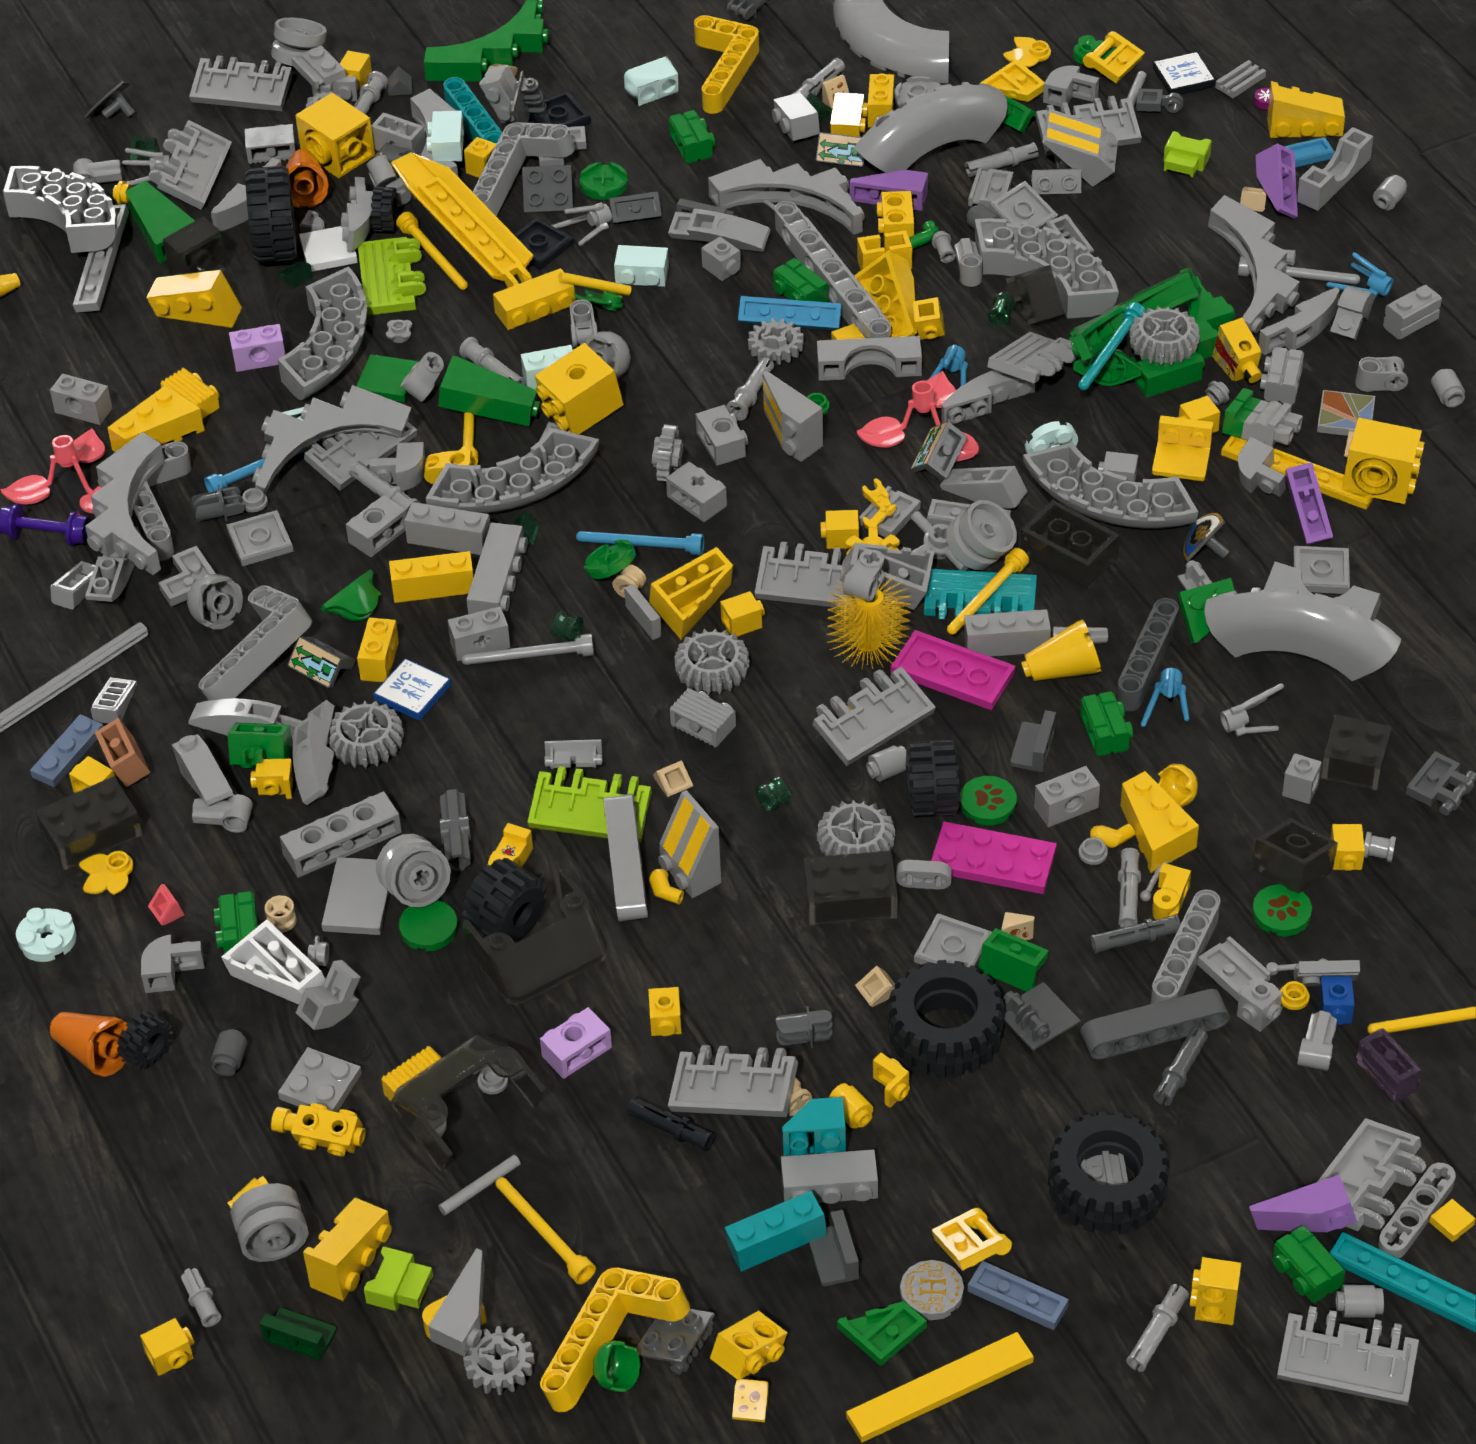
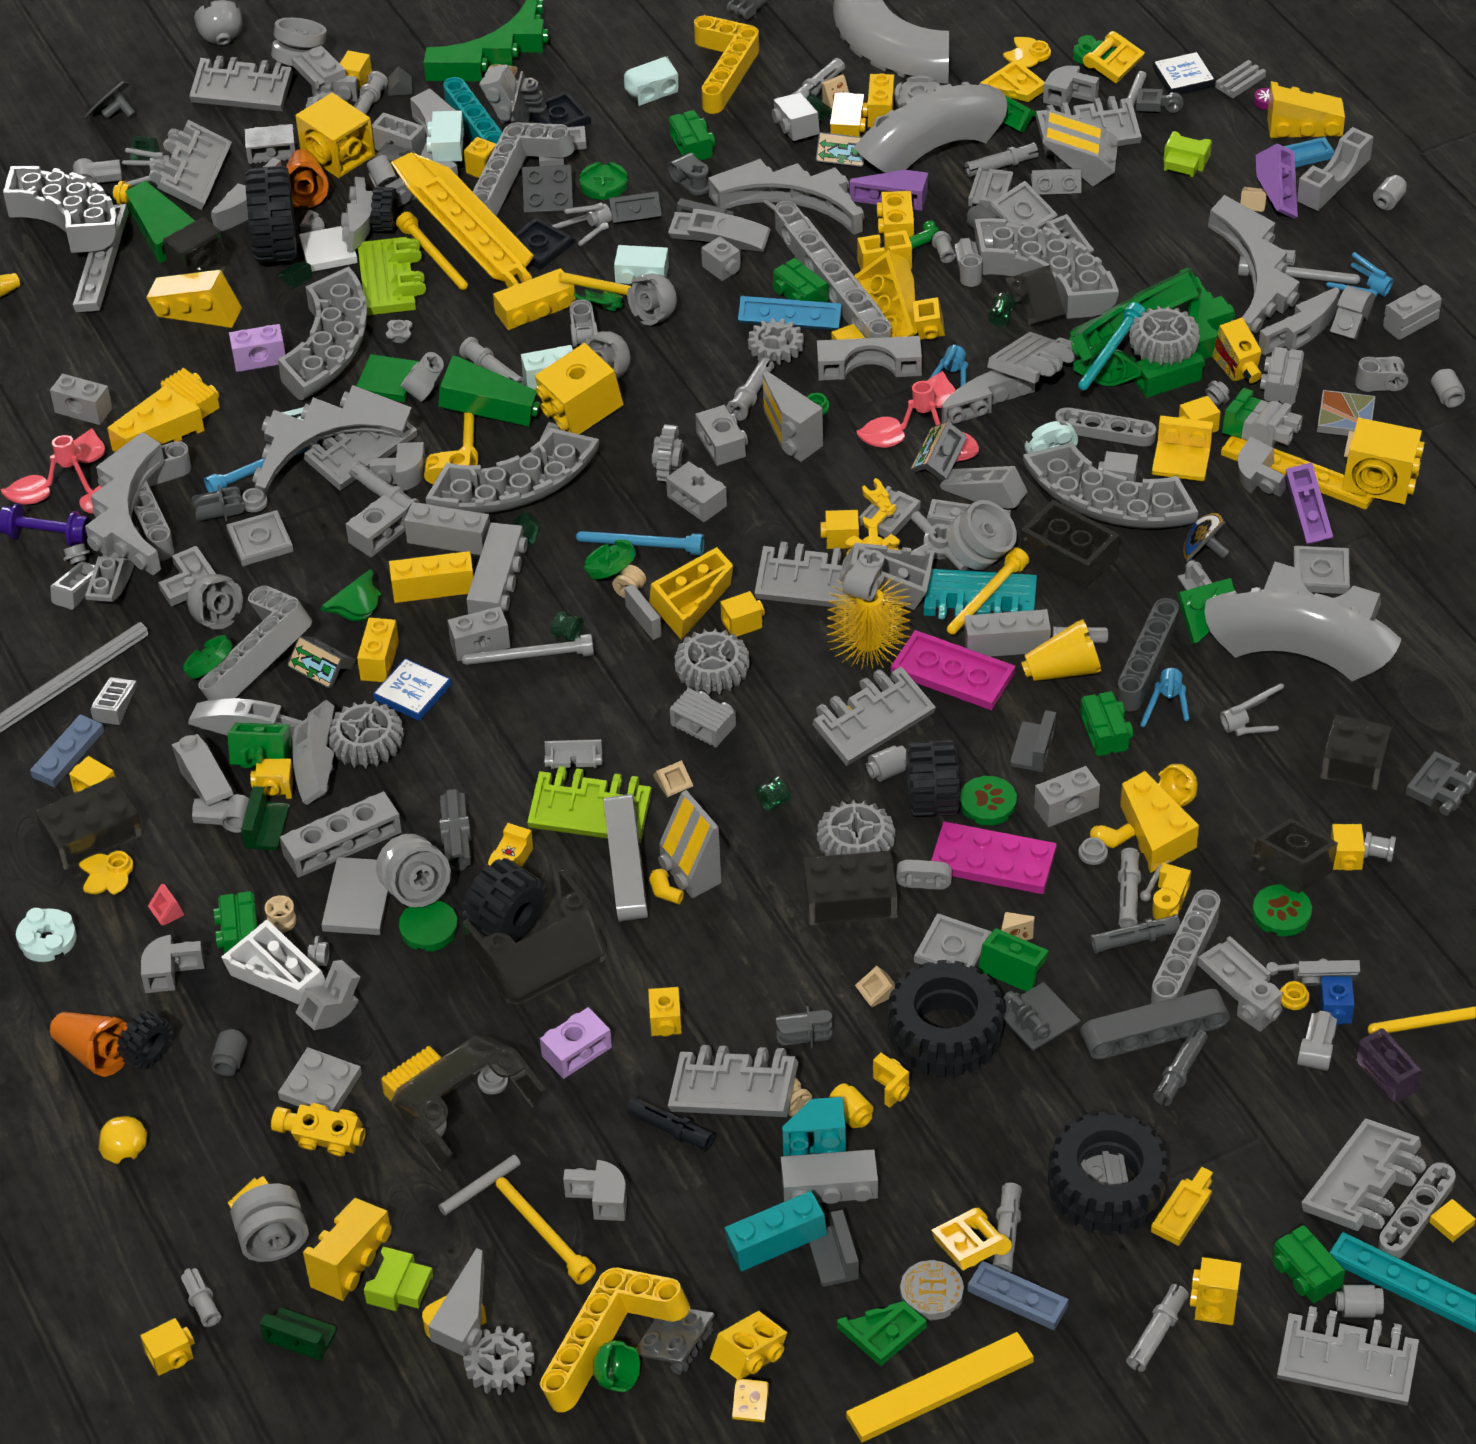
nougat brick [94,718,151,787] -> none
medium lavender slope [1249,1175,1357,1232] -> none
light grey brick [1282,753,1322,804] -> none
none -> light grey plate [63,543,90,564]
none -> yellow hair [98,1116,147,1164]
none -> green tile [183,635,232,679]
none -> light grey cylinder [194,0,242,45]
none -> dark green panel [241,786,290,851]
none -> light grey brick [563,1160,627,1221]
none -> light grey cylinder [627,273,677,326]
none -> dark grey piece [667,153,709,195]
none -> light grey pin [992,1183,1022,1273]
none -> light grey beam [1055,407,1156,446]
none -> yellow hinge [1151,1167,1213,1246]

